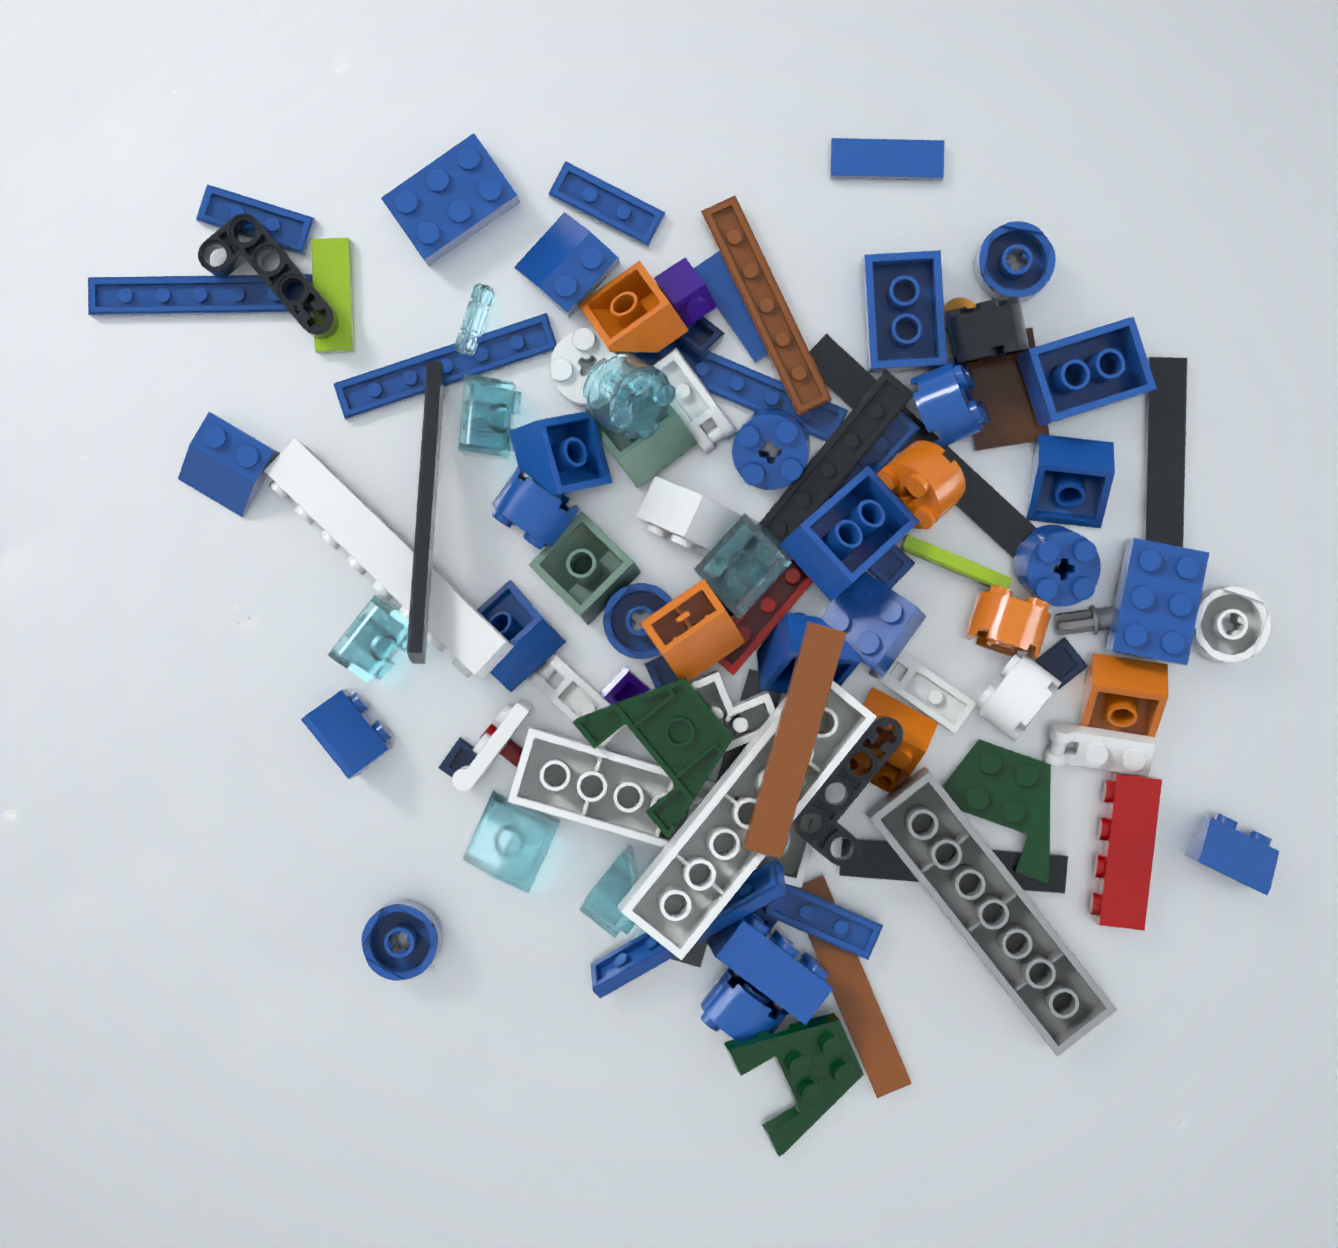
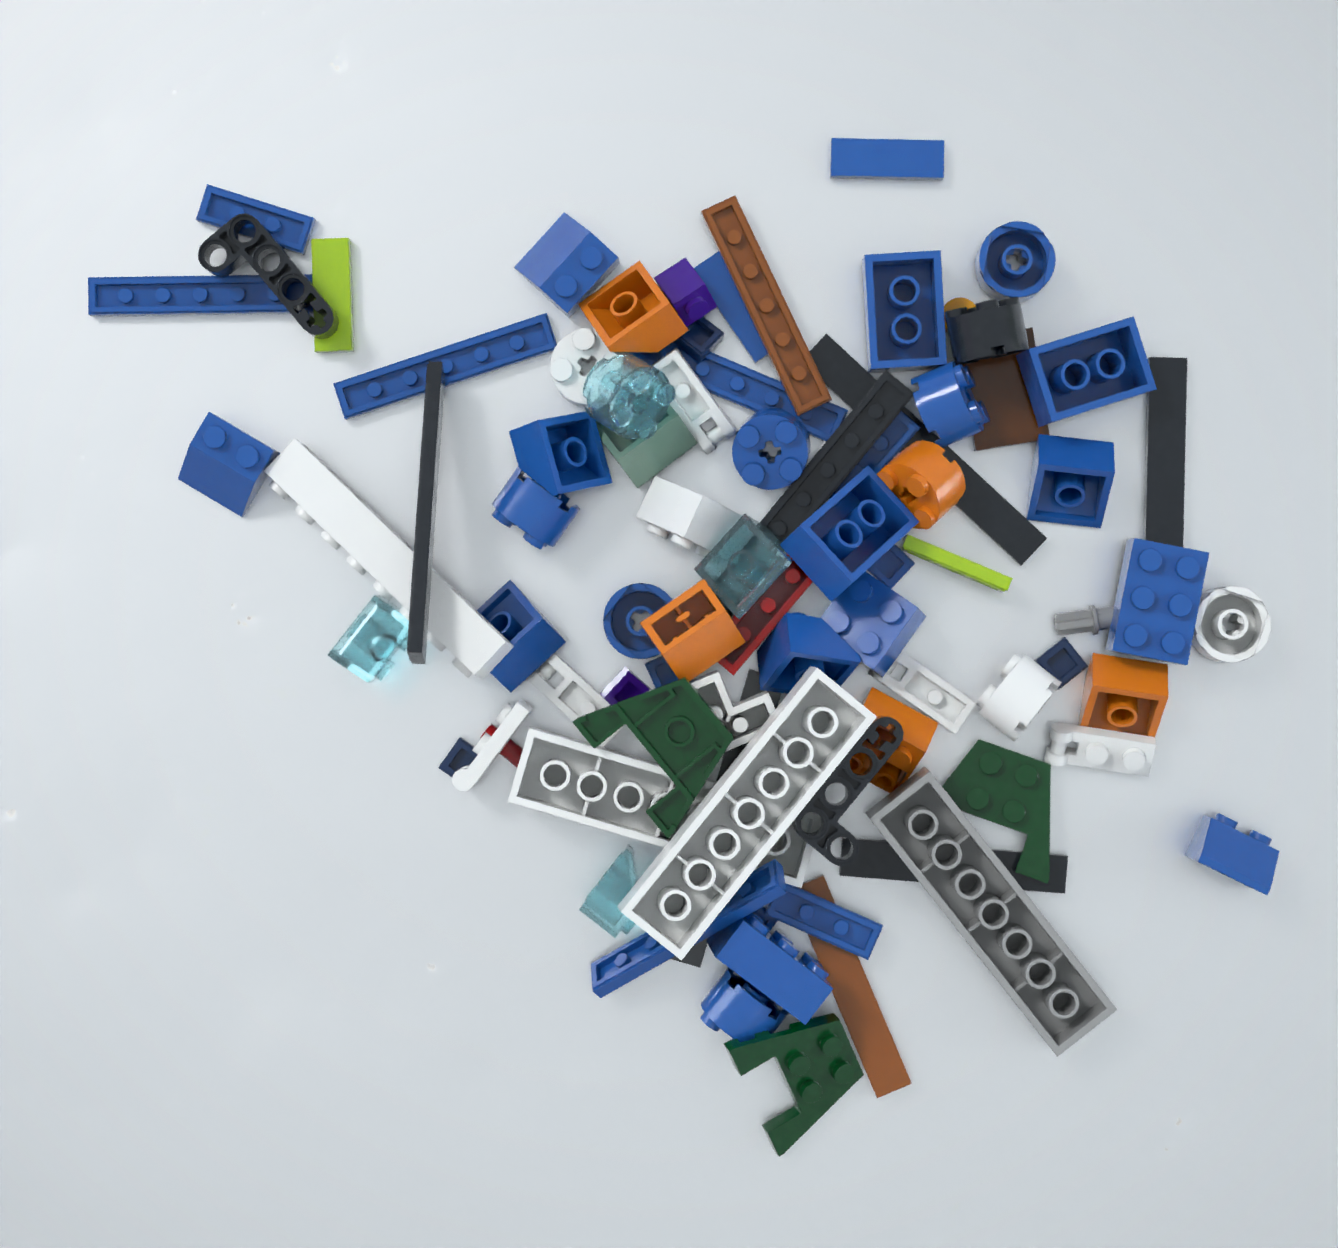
blue slope [301,689,393,779] -> none
blue brick [361,900,442,981] -> none
blue brick [381,133,520,266] -> none
clear light blue axle [455,283,495,356] -> none
clear light blue slope [458,374,522,460] -> none
clear light blue slope [463,790,561,893] -> none
sand green slope [529,512,641,625] -> none
blue tile [548,161,665,247] -> none
dark orange tile [742,621,846,859] -> none
orange brick [965,585,1051,660] -> none
blue brick [1014,525,1101,607] -> none
red brick [1089,772,1162,931] -> none

